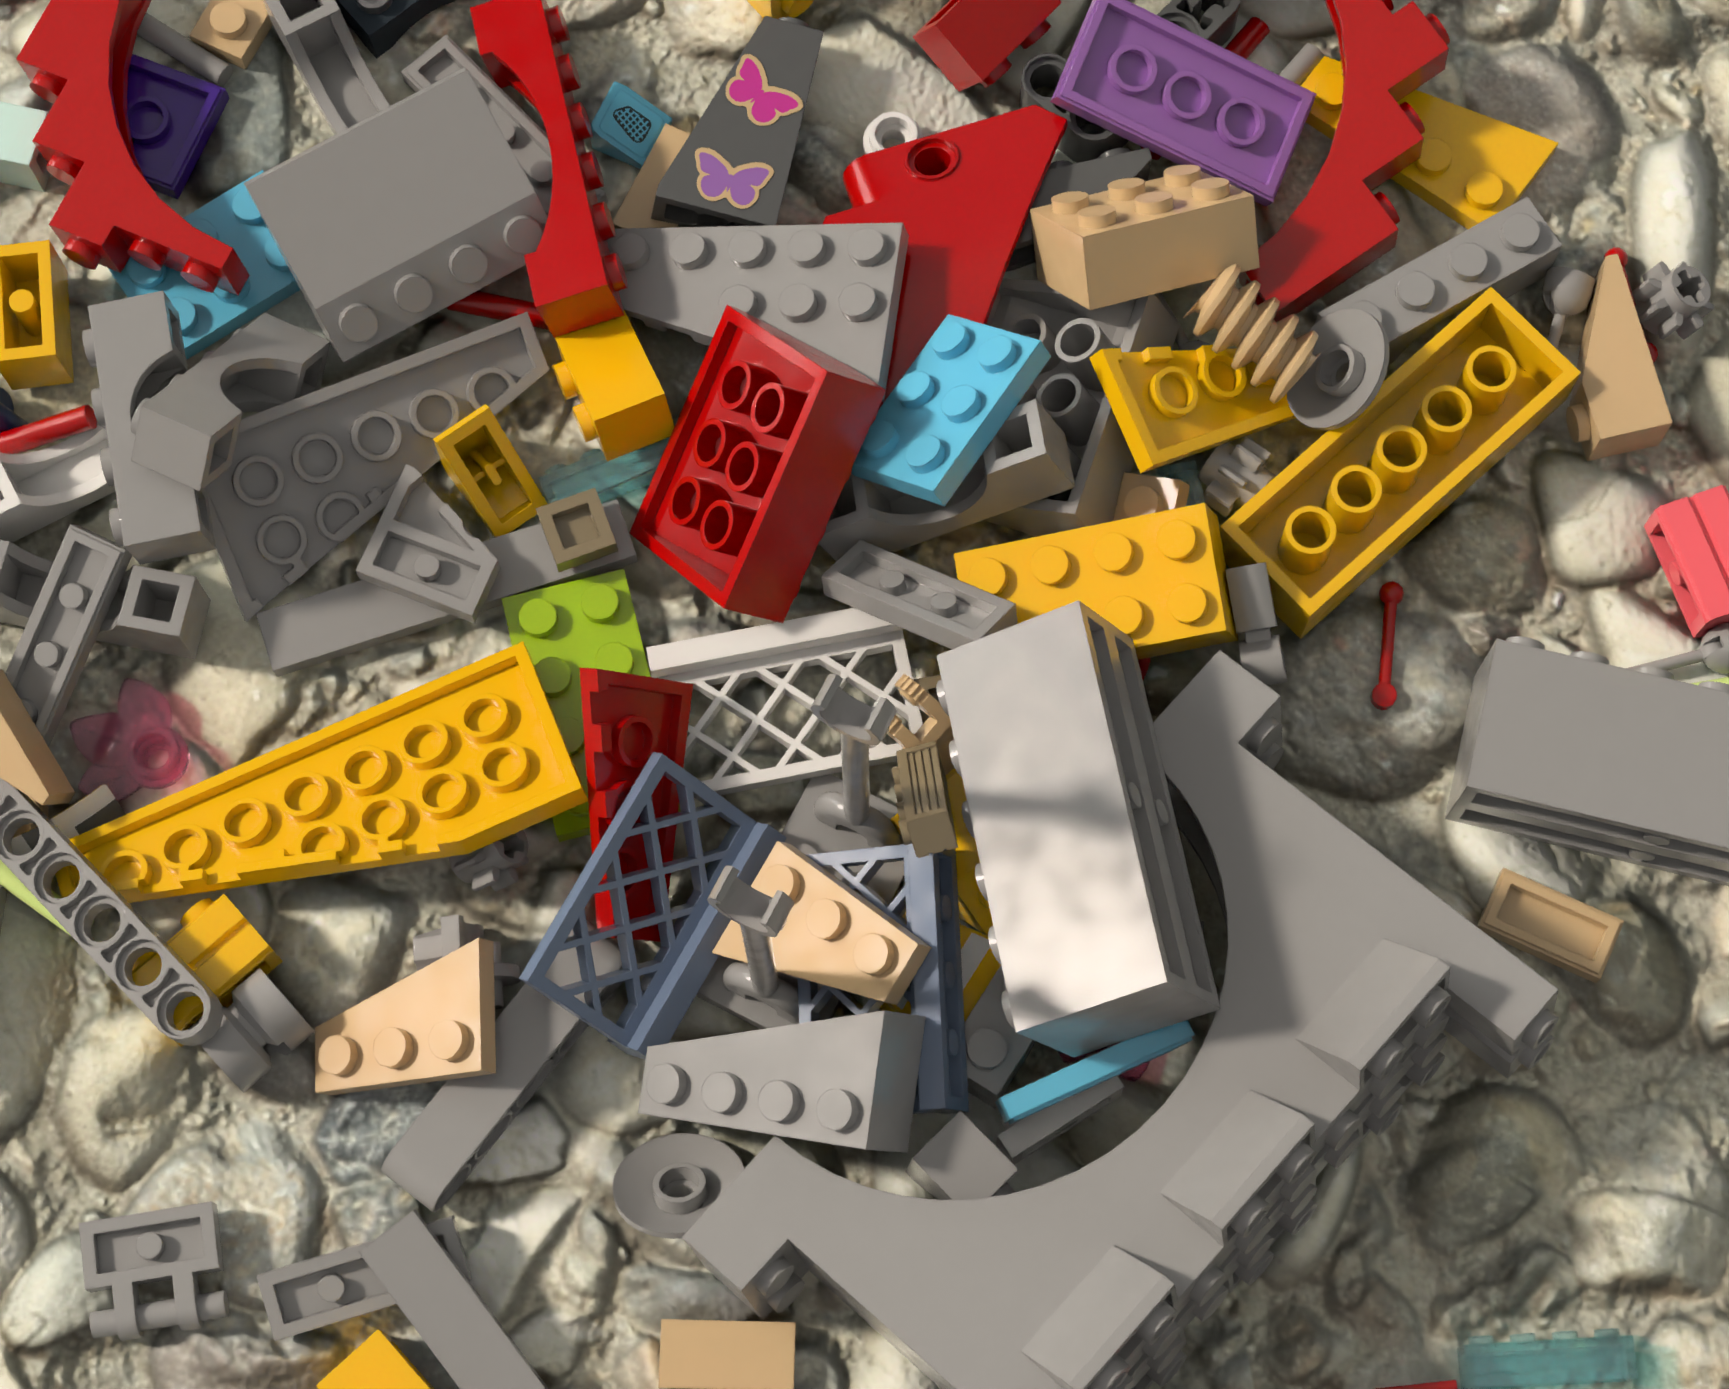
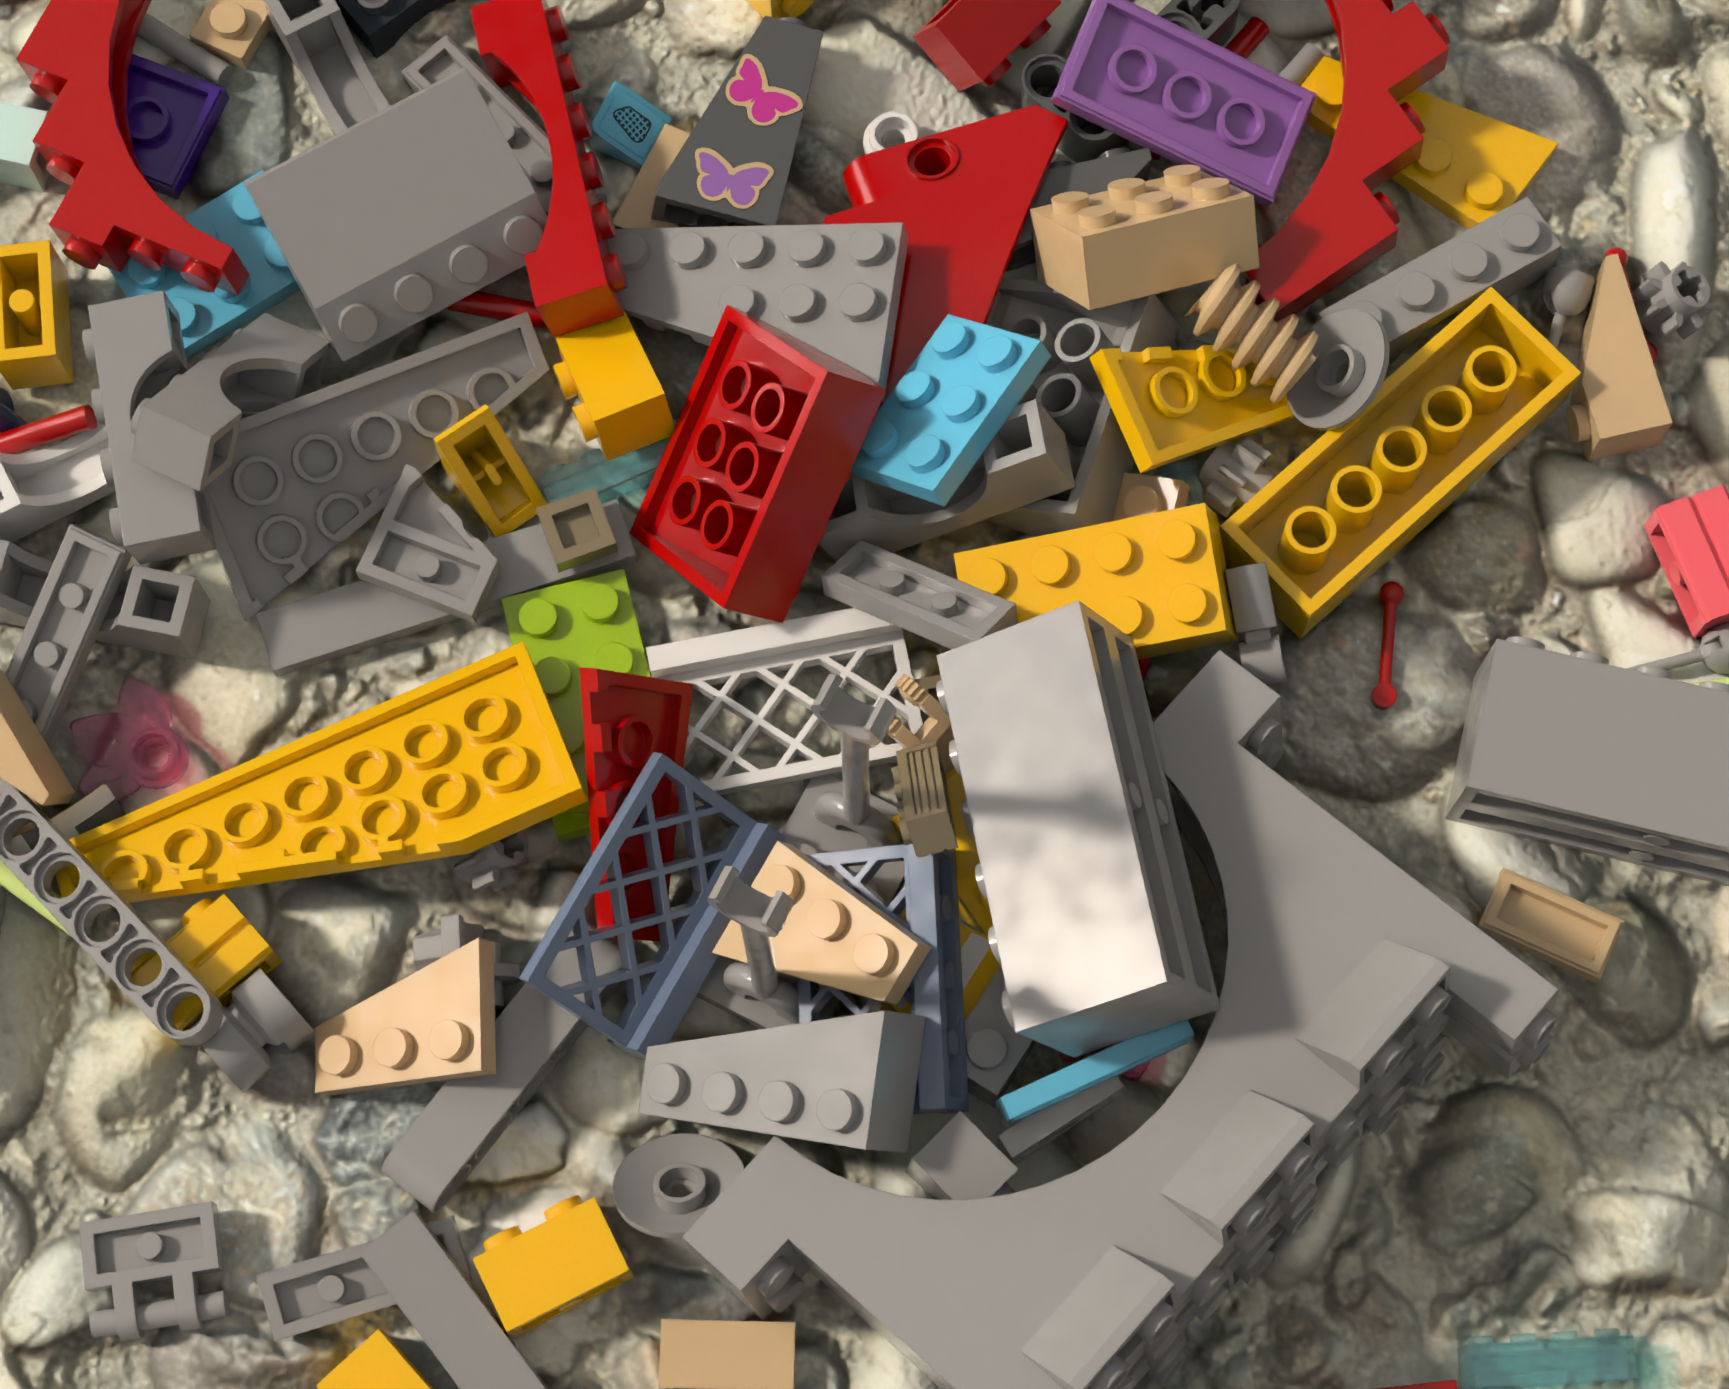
none -> yellow brick [472,1195,634,1338]

